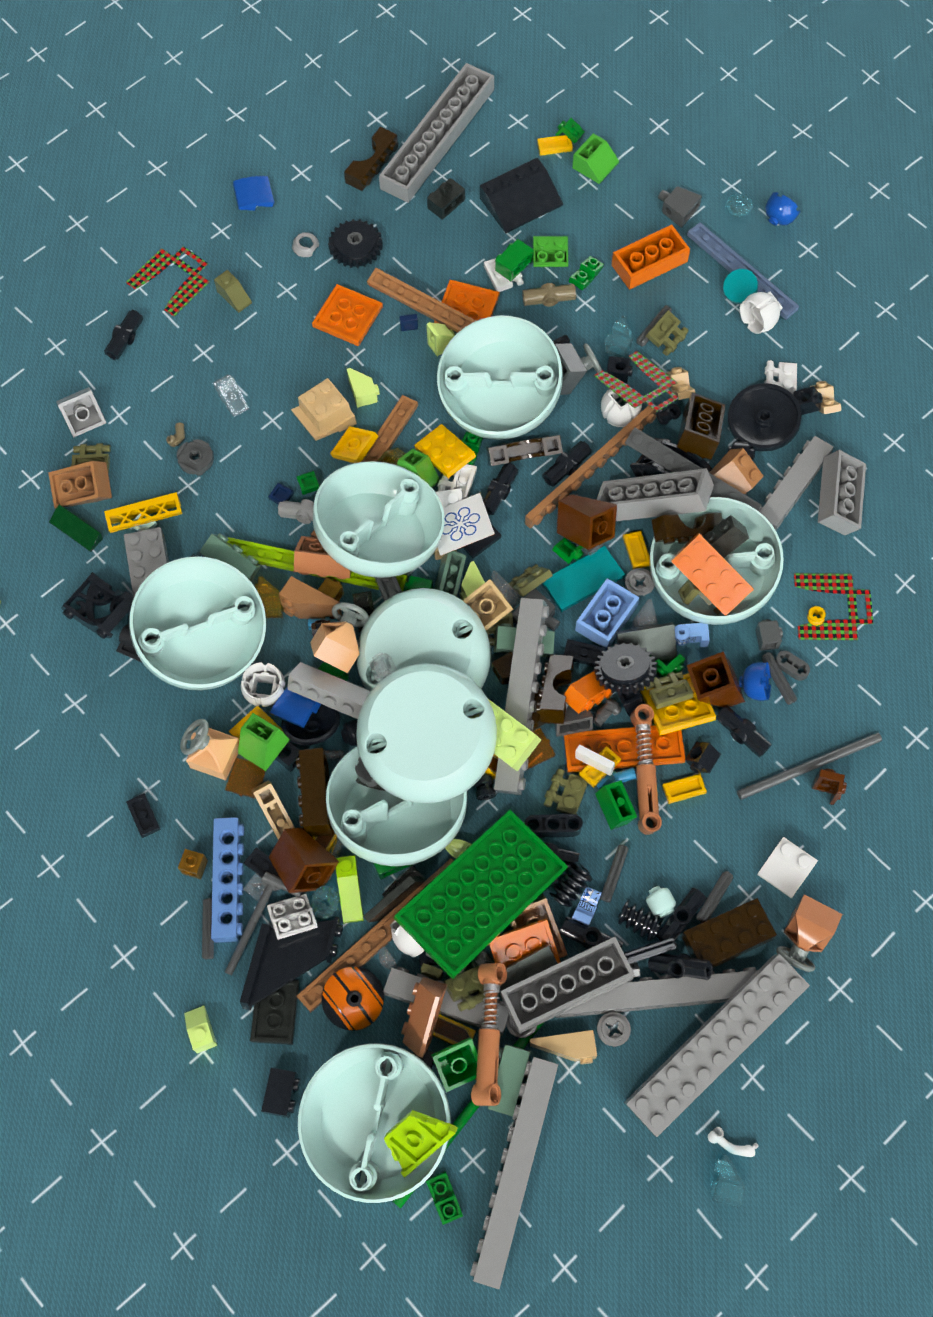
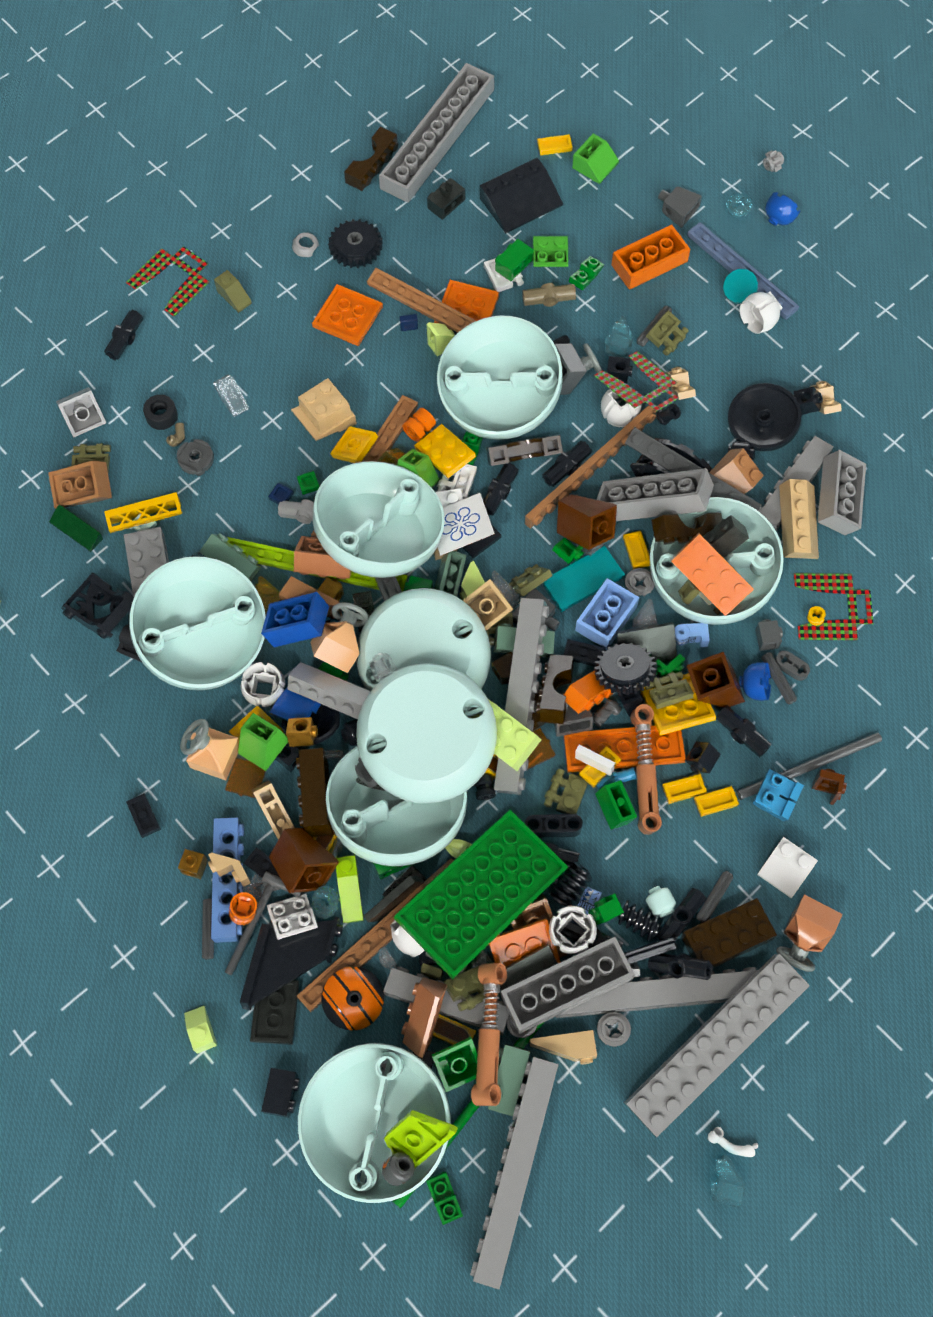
blue slope [233,176,274,211] -> none
yellowish green slope [347,368,380,408] -> none
green bracket [555,118,585,144] -> none
dark grey axle [600,844,629,903] -> none
dark brown brick [677,392,726,460] -> none
white plate [764,360,797,394] -> none
none -> black tyre [143,395,178,430]
none -> tan slope [208,853,251,887]
none -> orange wheel [229,892,257,925]
none -> blue brick [261,592,329,647]
none -> pearl gold brick [286,717,318,747]
none -> dark grey head [382,1152,415,1186]
none -> orange wheel [402,408,436,442]
none -> white piece [549,906,597,955]
none -> green brick [588,893,624,925]
none -> yellow tile [694,786,739,817]
none -> dark azure hips [753,769,804,821]
none -> light grey gear [763,150,784,172]
none -> tan slope [779,479,819,559]

